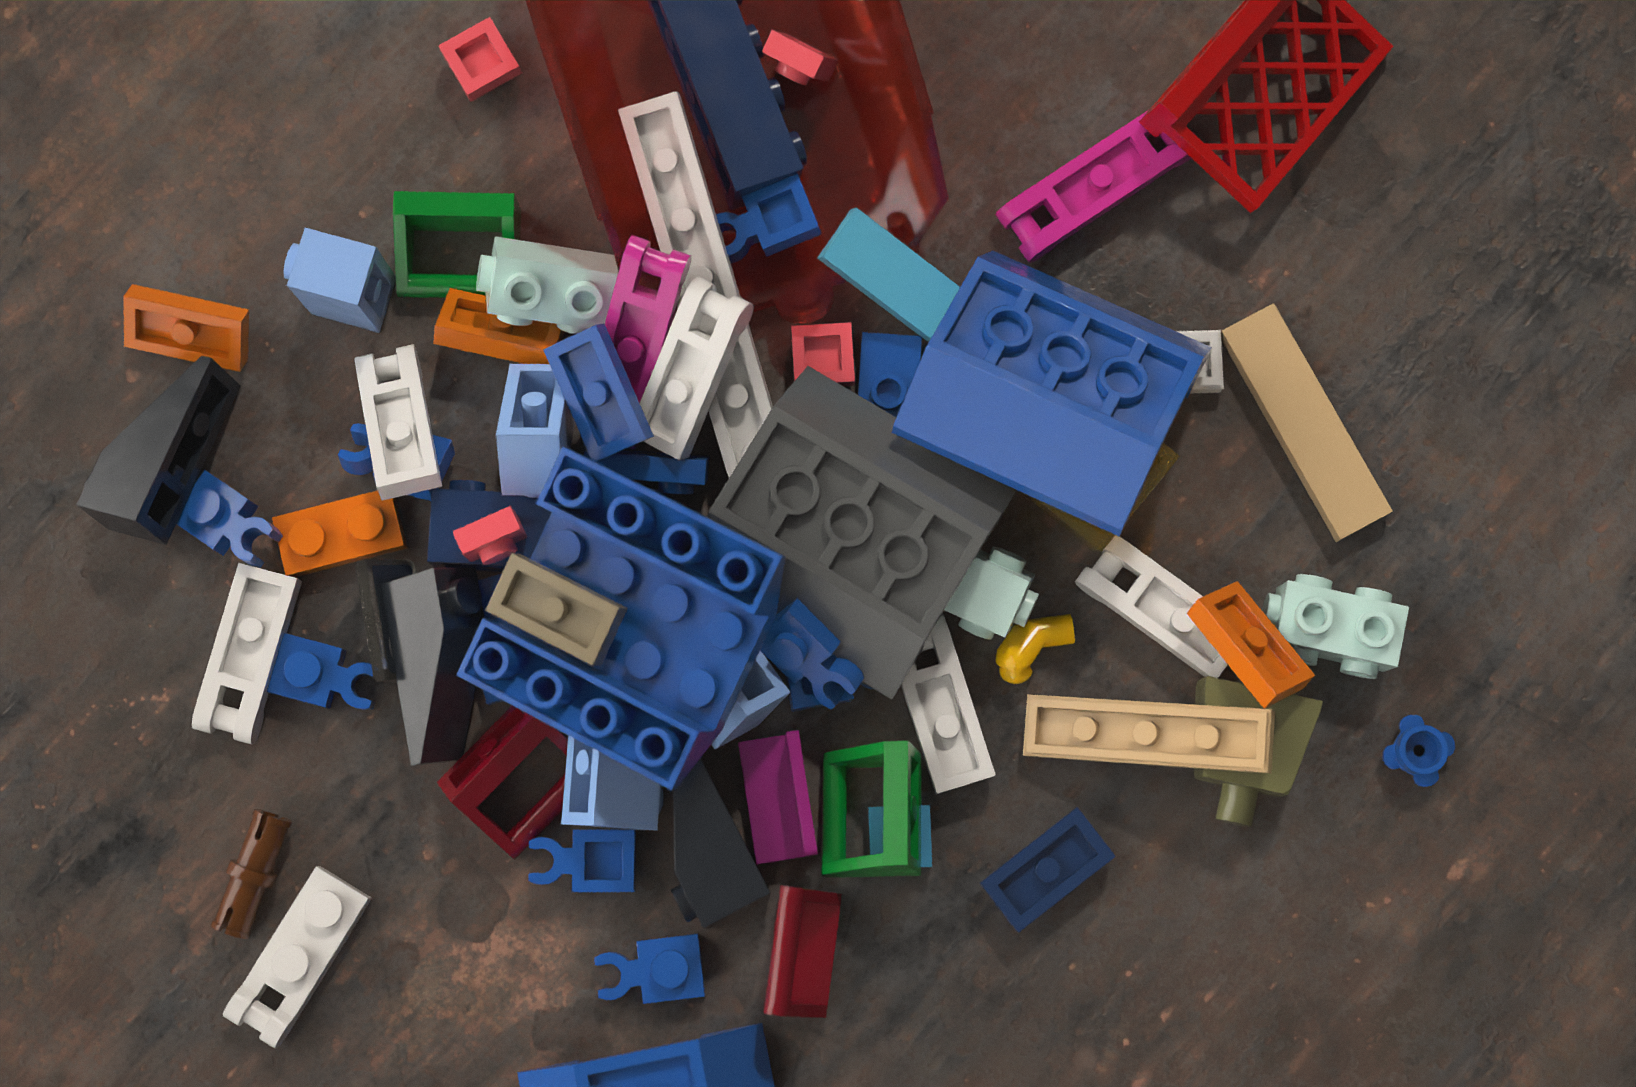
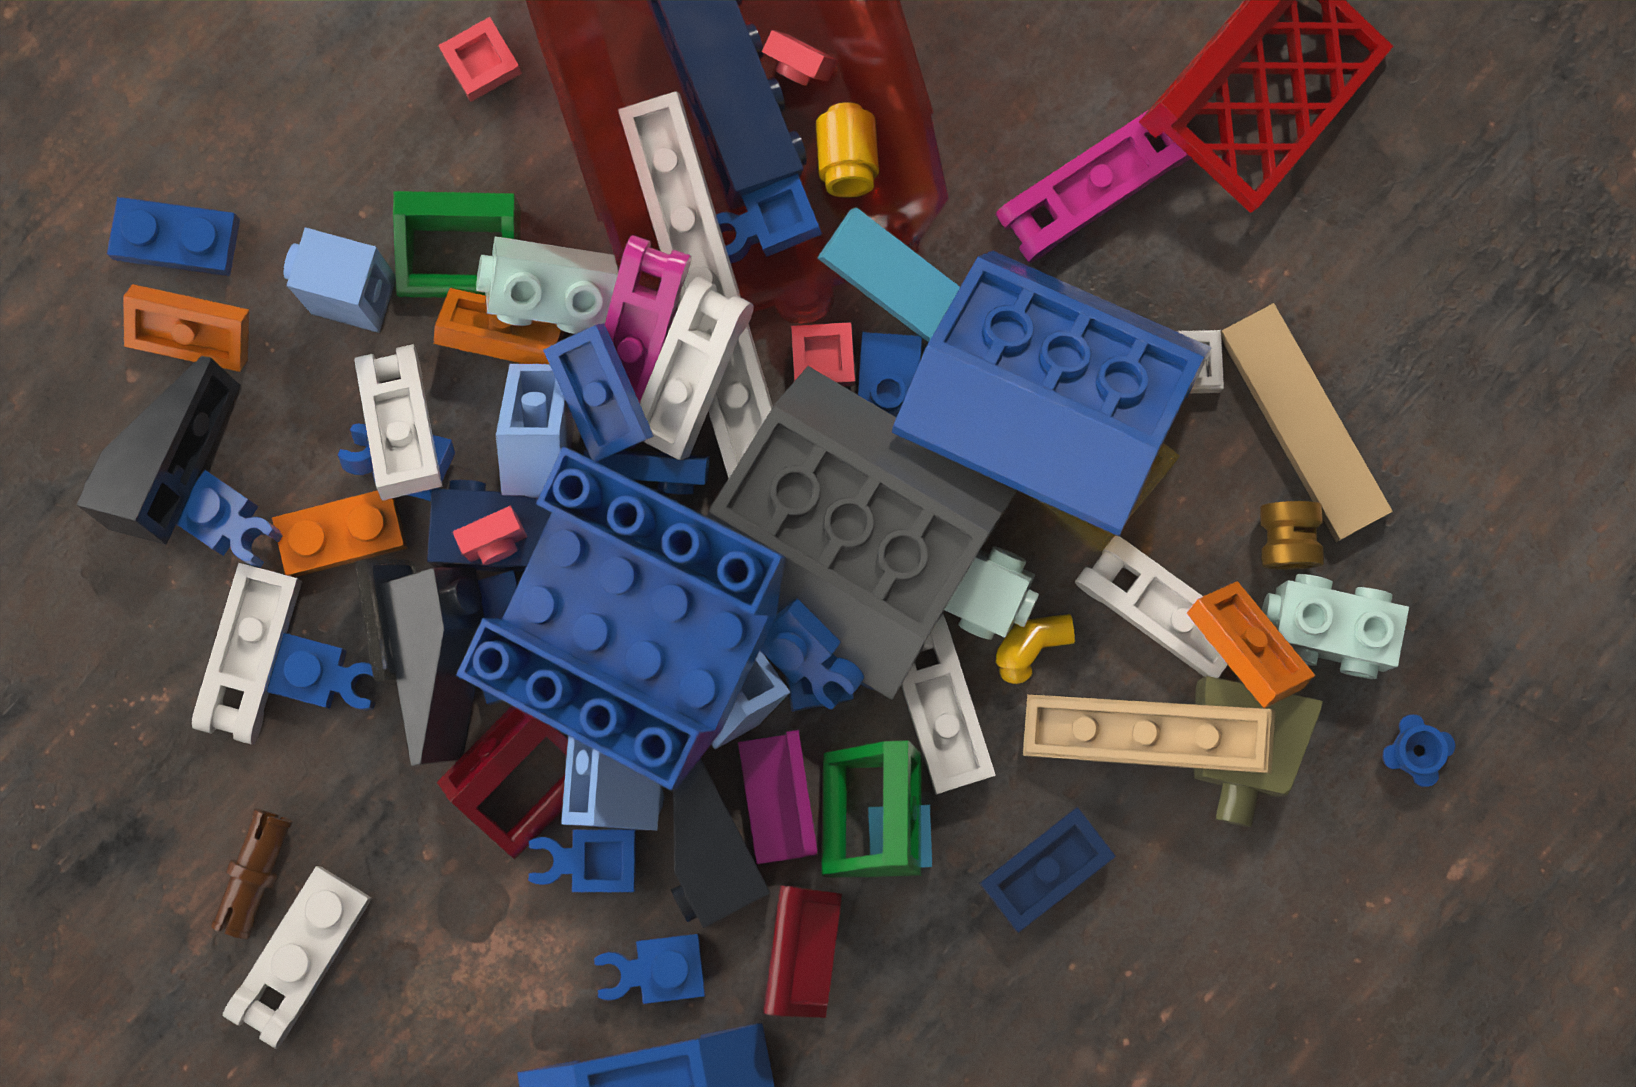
dark tan plate [486,553,628,666] -> none
none -> blue plate [107,197,240,276]
none -> yellow brick [816,102,879,197]
none -> pearl gold wheel [1260,501,1324,570]

